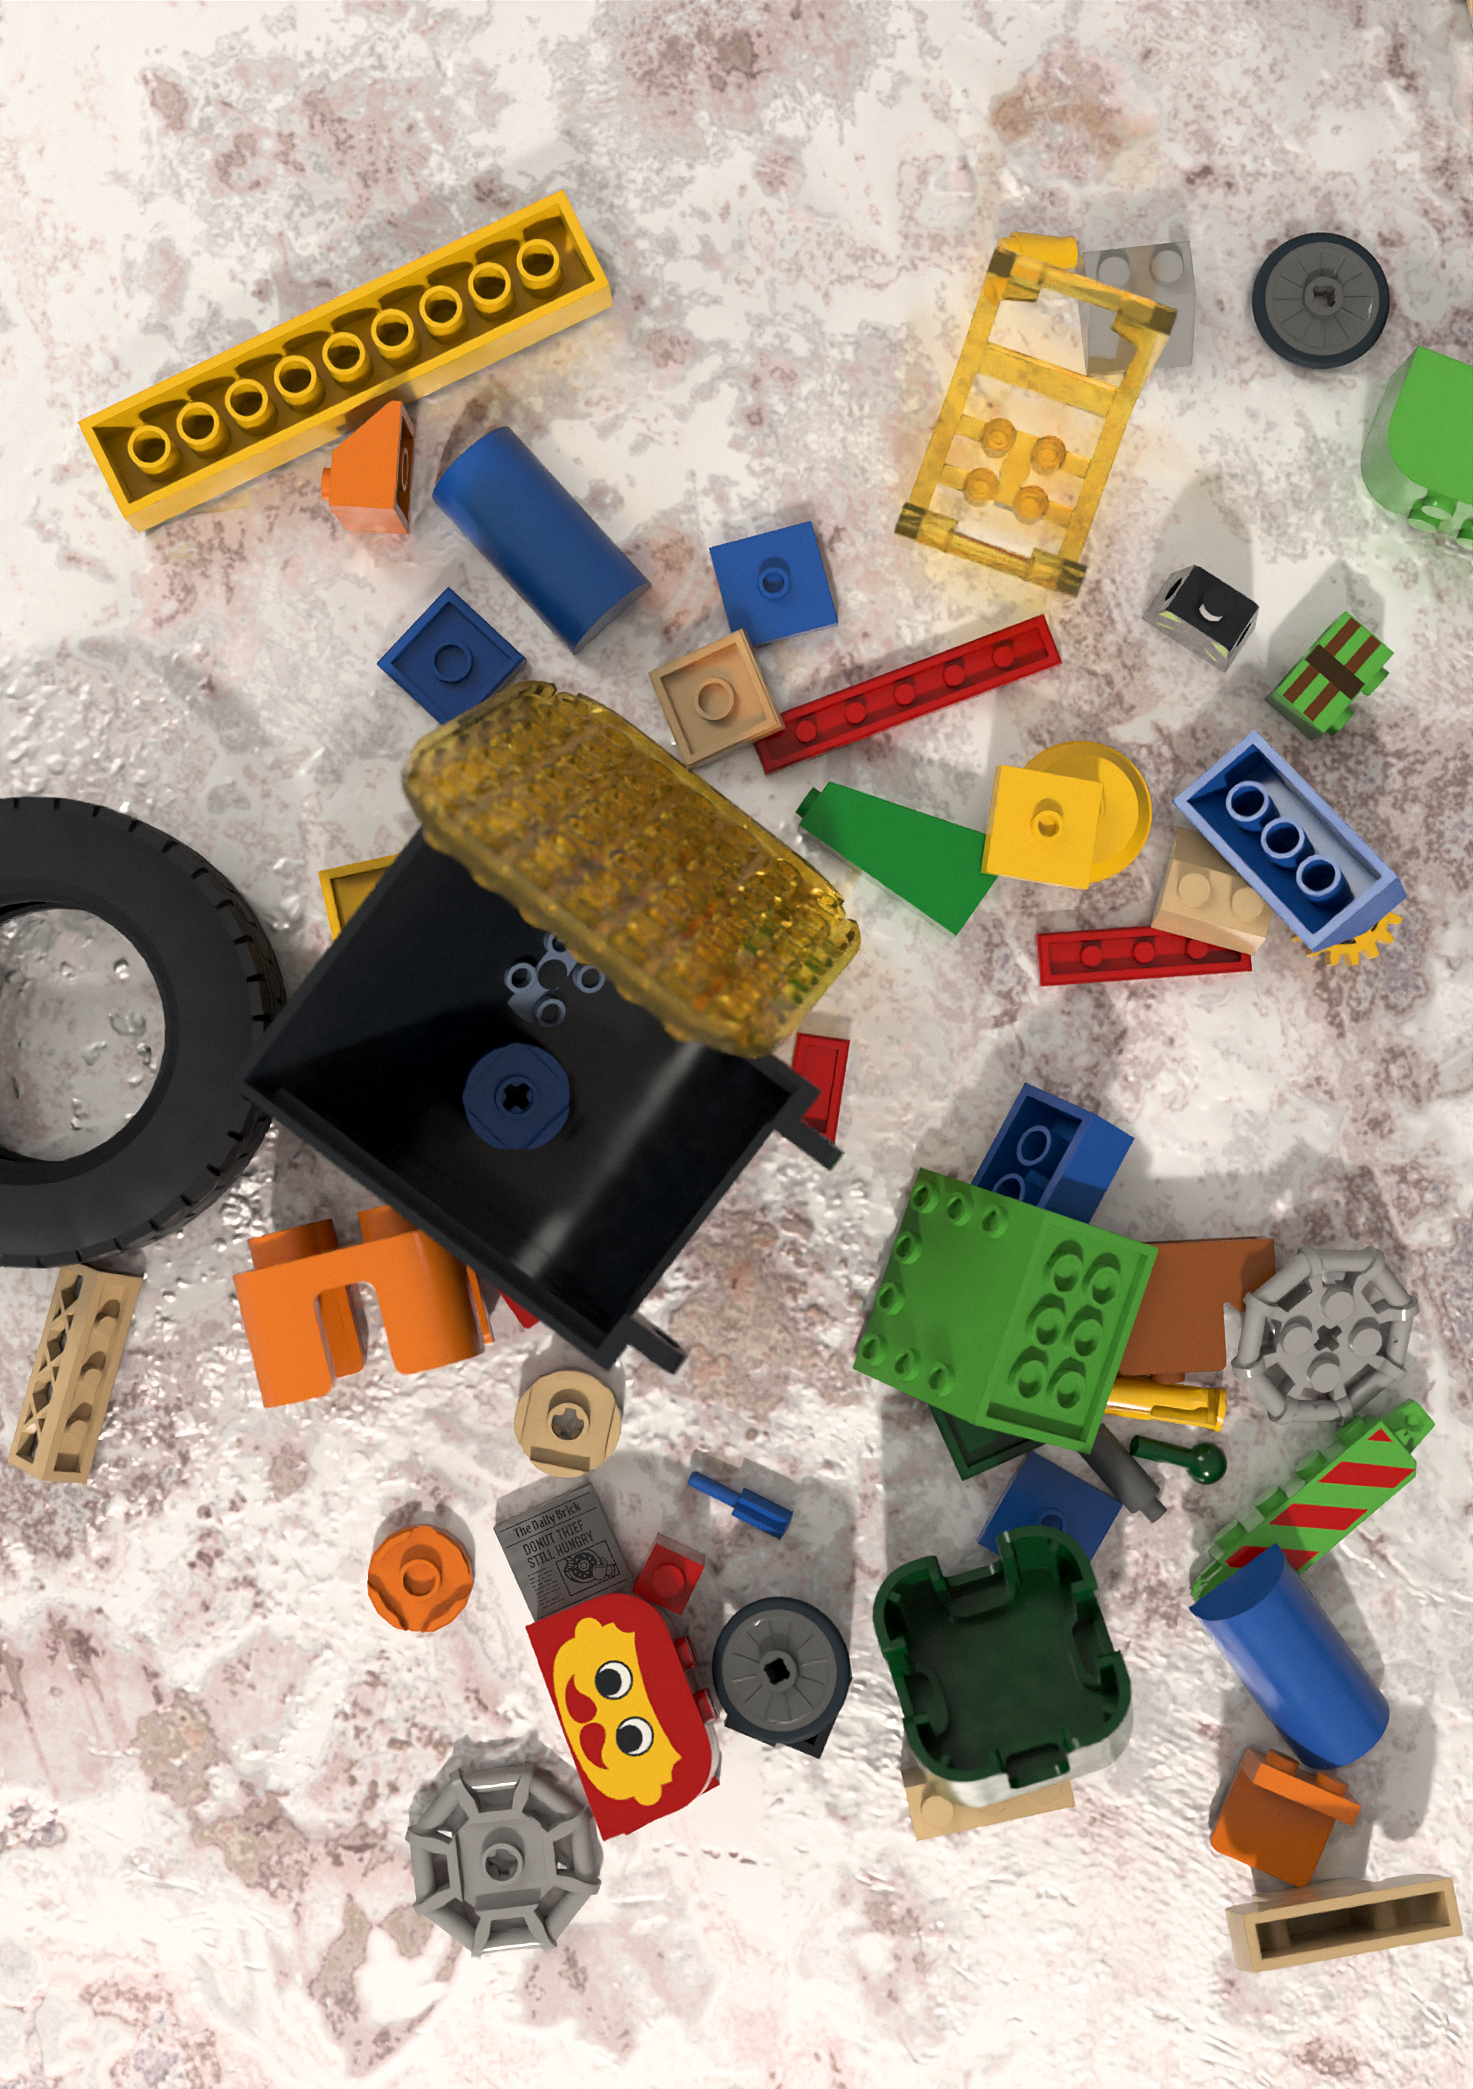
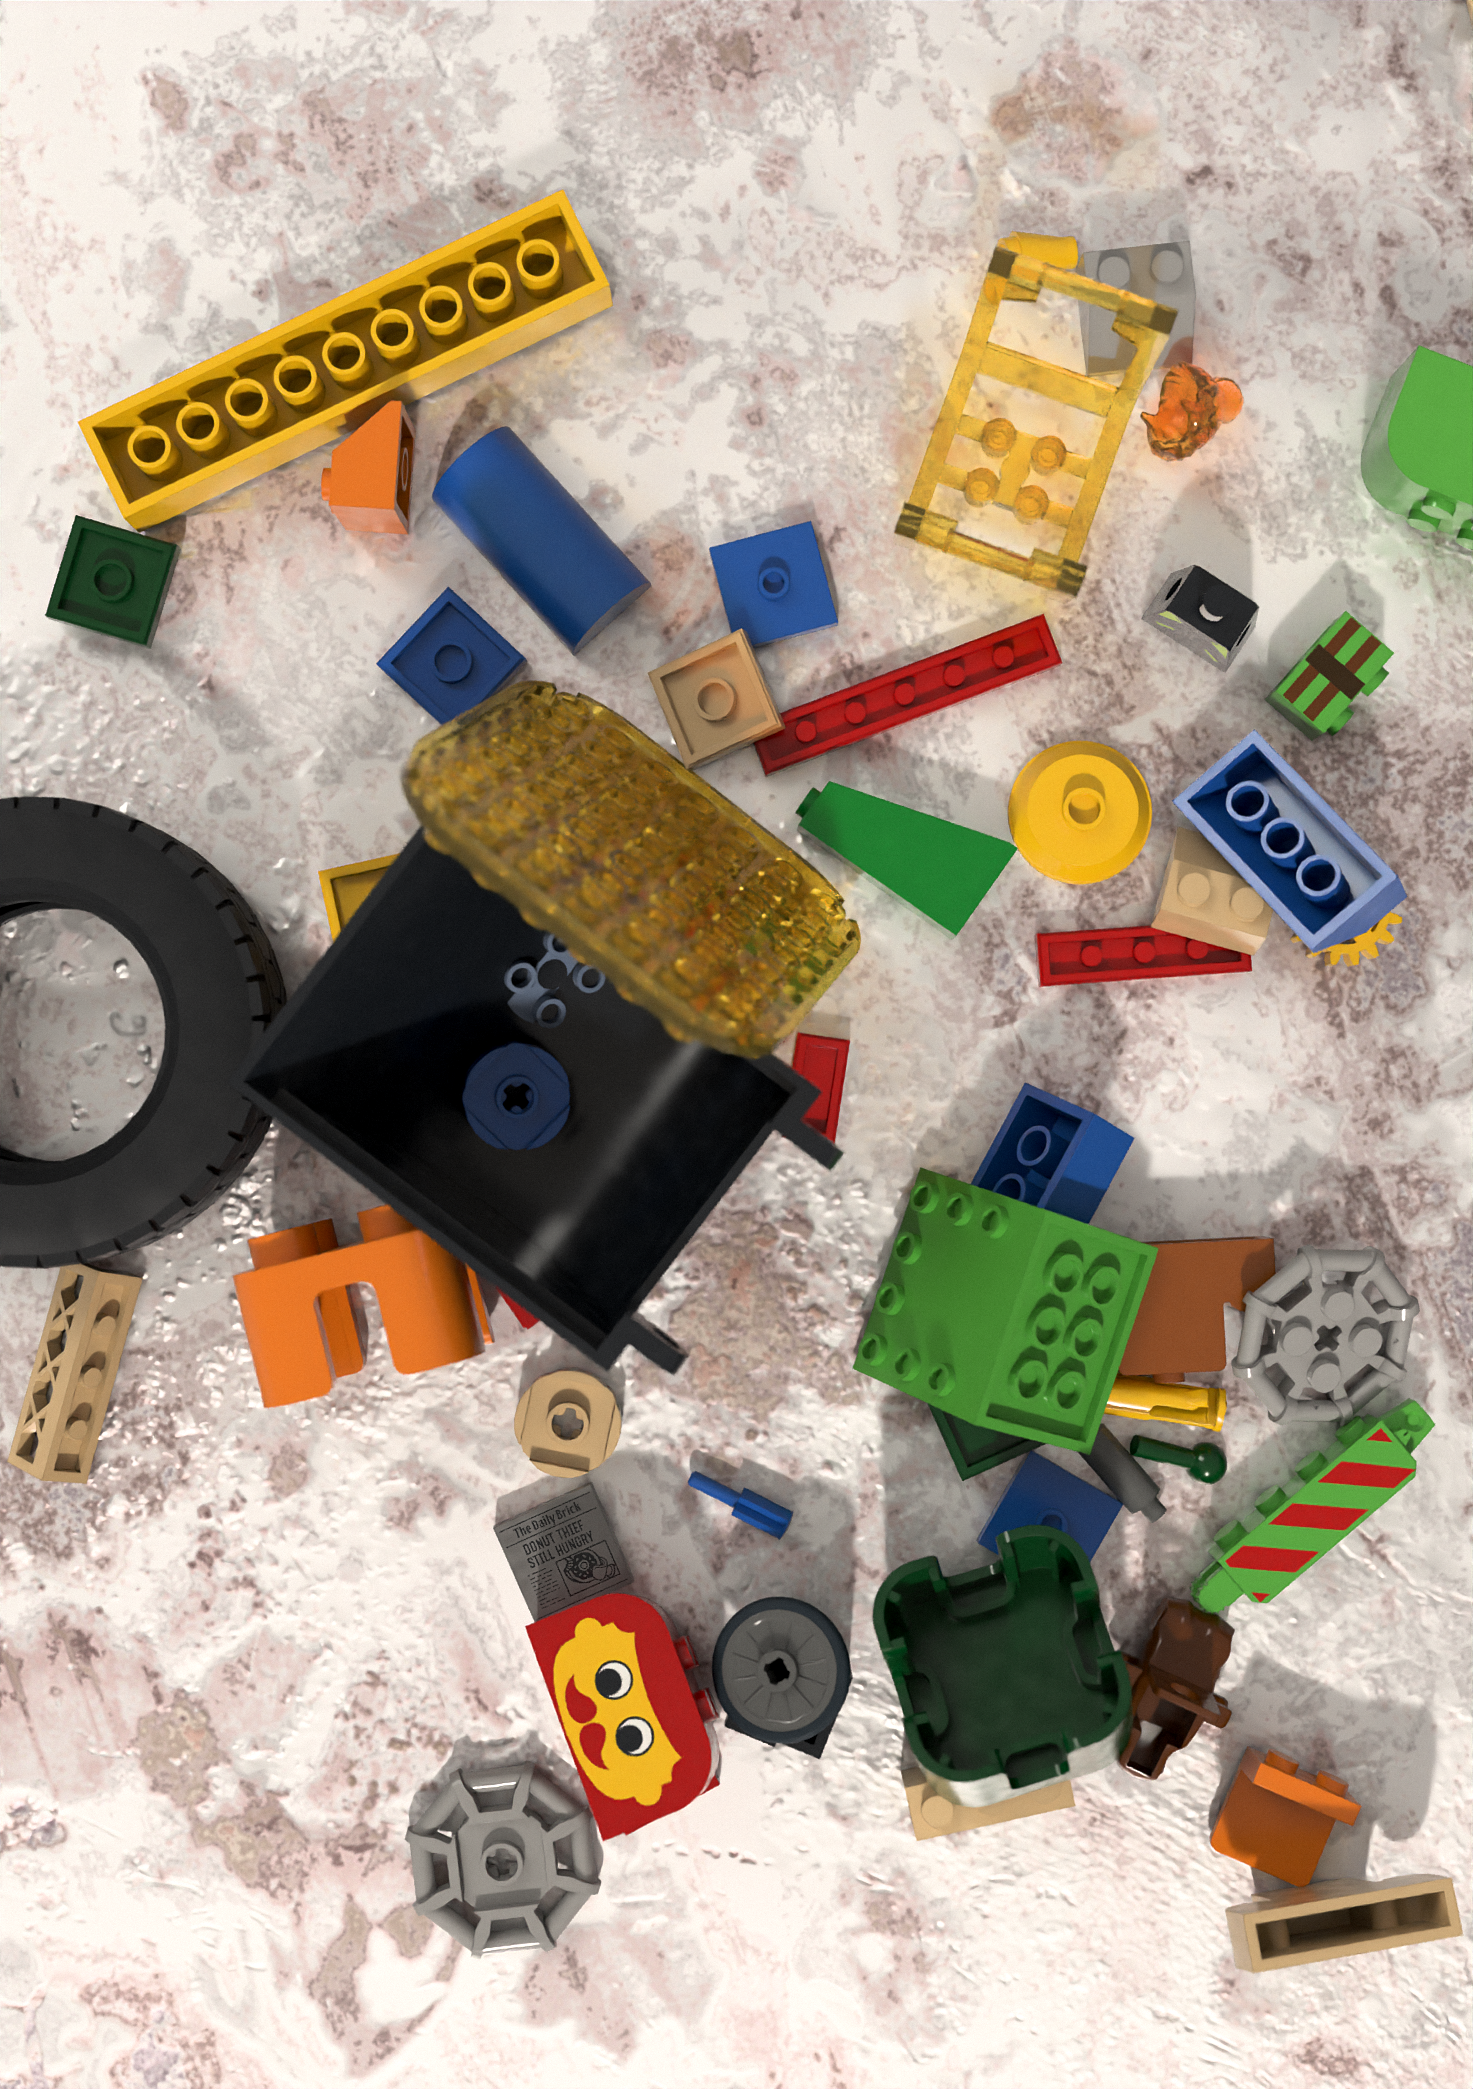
orange tile [367,1524,474,1633] -> none
red brick [632,1532,706,1616] -> none
yellow plate [980,765,1104,890] -> none
blue brick [1189,1543,1390,1770] -> none
dark grey wheel [1252,232,1390,369] -> none
none -> dark green plate [45,515,181,649]
none -> reddish brown piece [1116,1598,1235,1781]
none -> clear orange piece [1140,361,1244,462]

